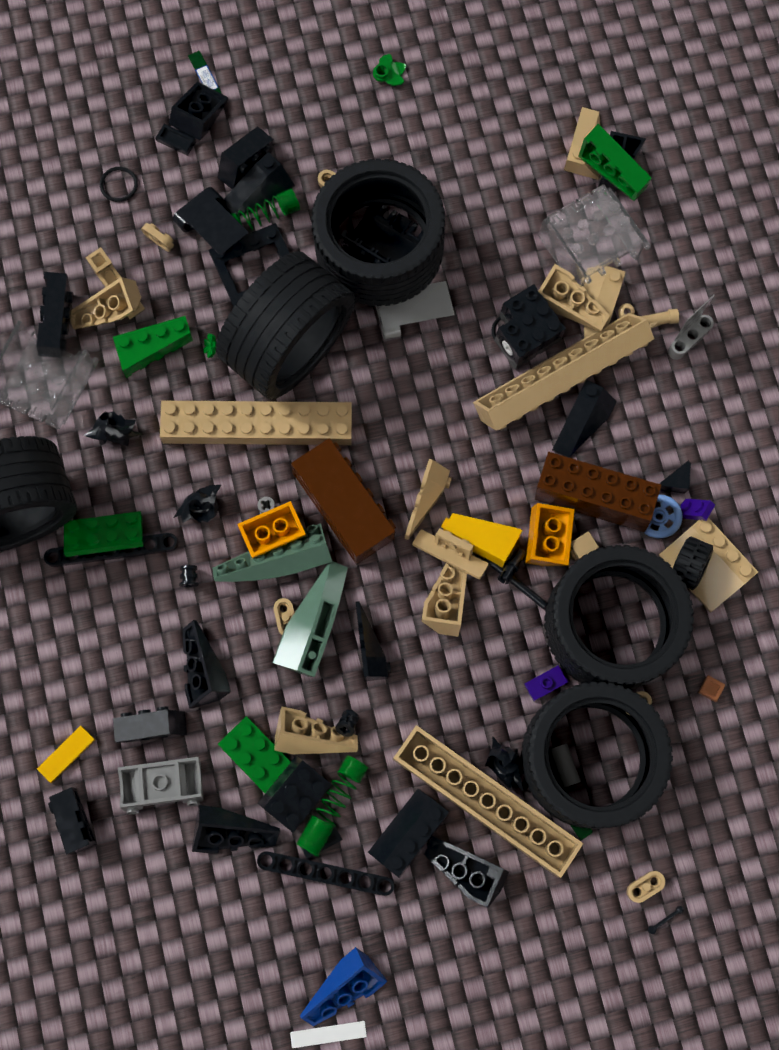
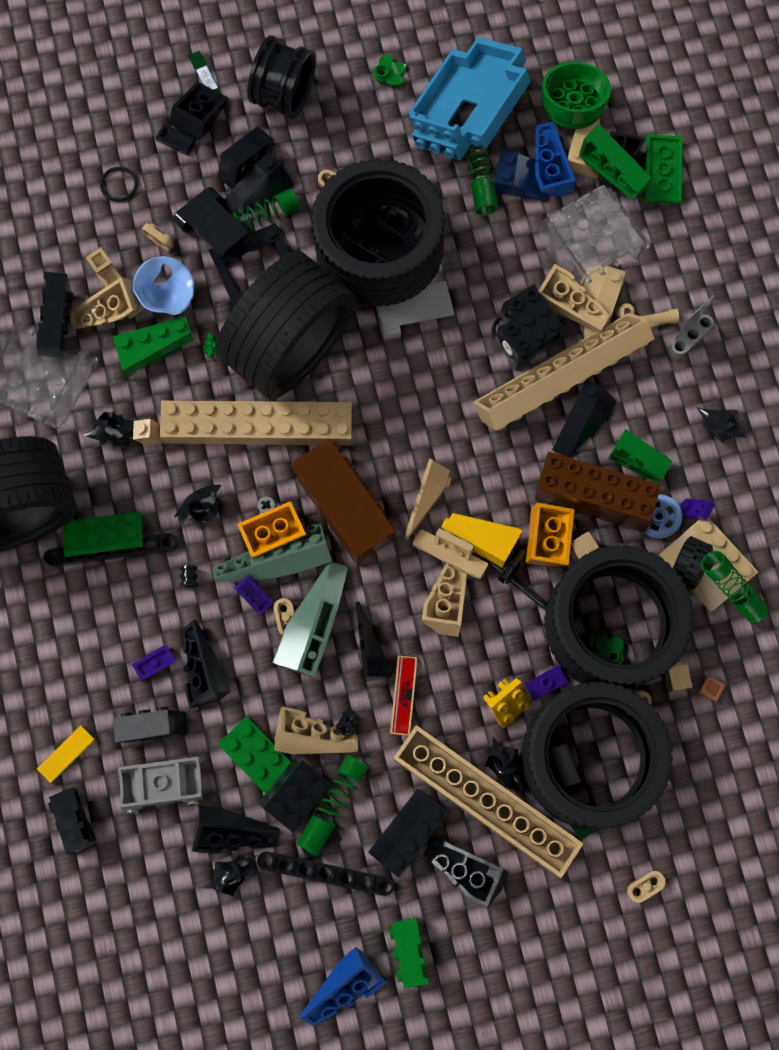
white sticker [290,1021,366,1048] -> none
black hinge [648,906,684,934] -> none
black slope [660,460,691,494] -> none
none -> light blue piece [132,256,194,315]
none -> dark purple plate [132,644,177,682]
none -> tan brick [133,419,162,445]
none -> black hair [202,854,258,897]
none -> dark purple plate [234,575,274,616]
none -> black wheel [247,35,317,119]
none -> green wedge [388,917,429,989]
none -> slope [390,655,417,736]
none -> dark azure panel [408,37,531,160]
none -> green piece [466,144,498,215]
none -> yellow plate [483,678,532,729]
none -> dark blue slope [494,150,548,201]
none -> blue wedge [535,121,576,197]
none -> green wheel [541,62,611,129]
none -> green plate [590,635,624,665]
none -> green wedge [608,429,672,484]
none -> green plate [644,134,683,205]
none -> tan brick [665,662,692,692]
none -> black hair [696,407,746,443]
none -> green piece [701,551,768,623]

